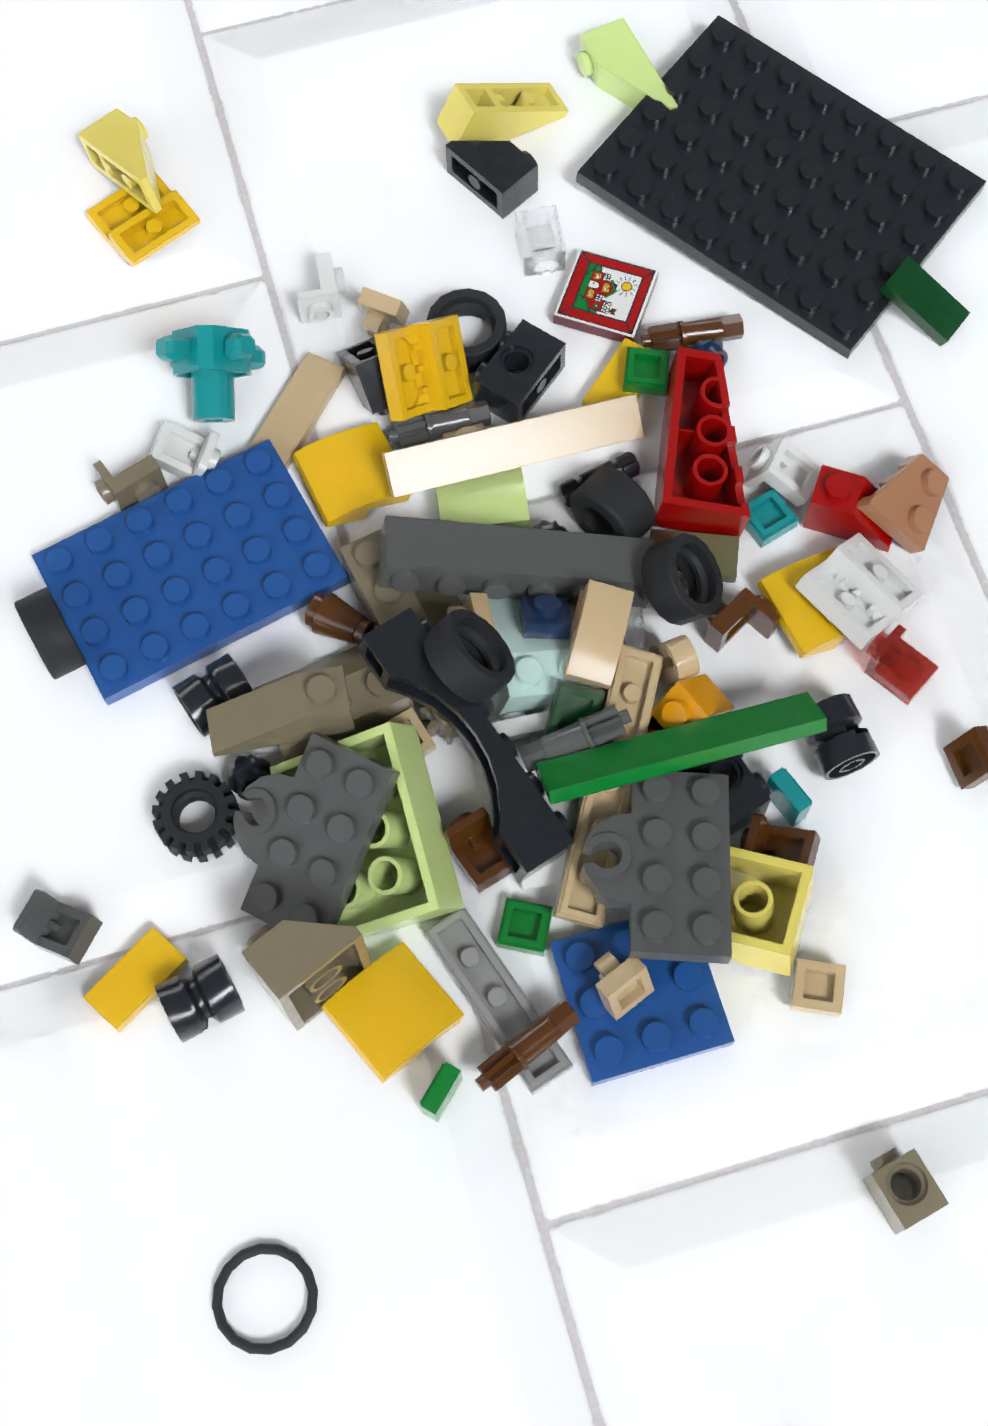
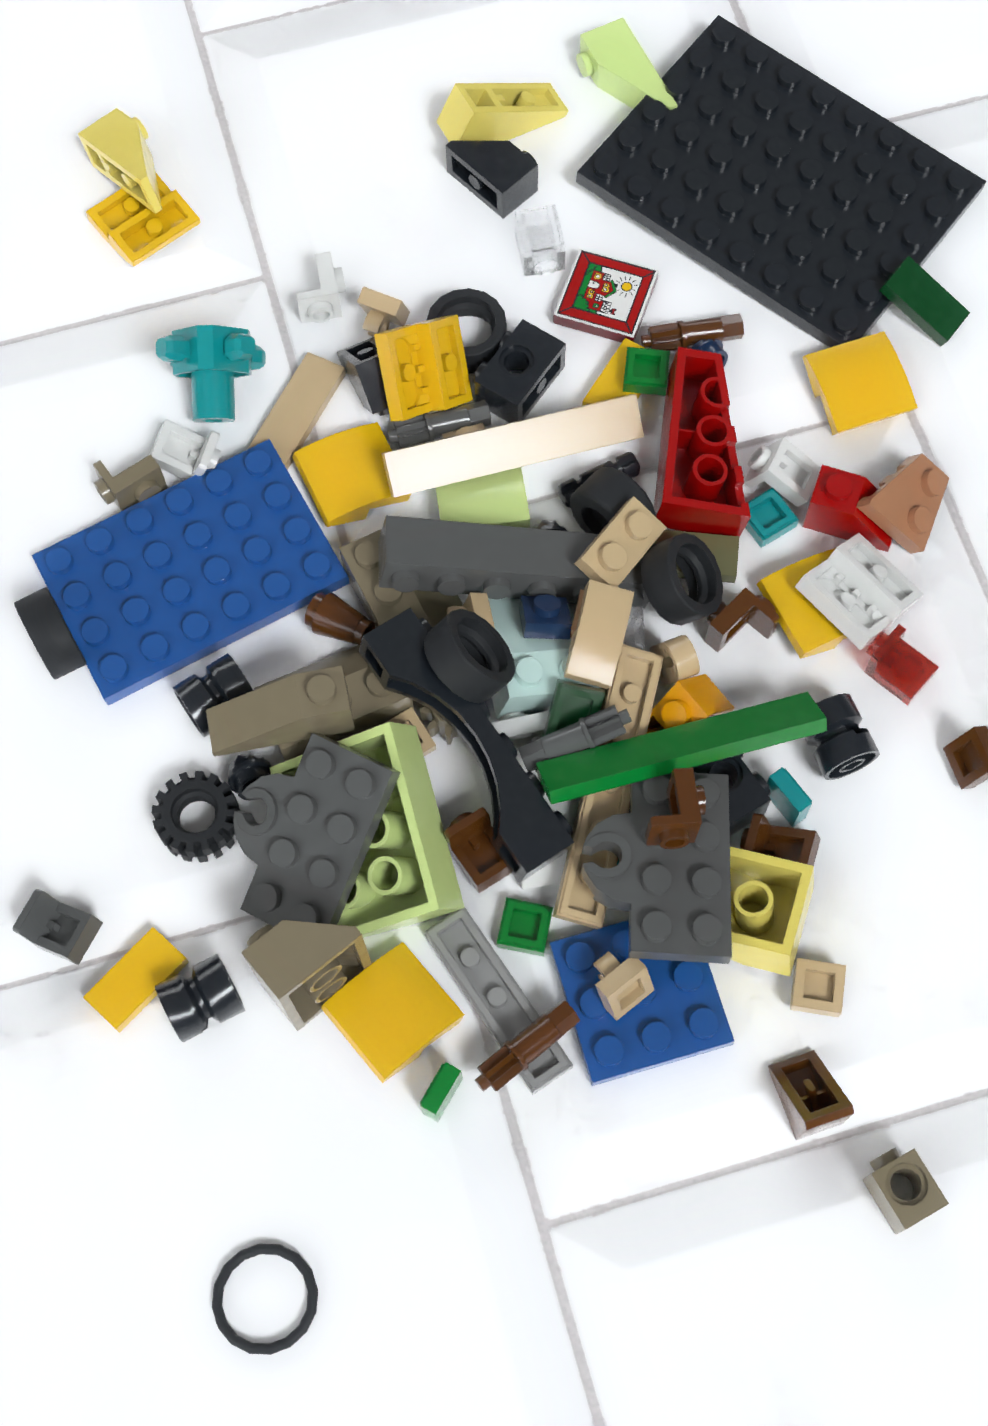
none -> tan plate [574,496,667,587]
none -> reddish brown bracket [645,768,706,849]
none -> reddish brown slope [768,1050,854,1141]
none -> yellow slope [802,331,918,435]

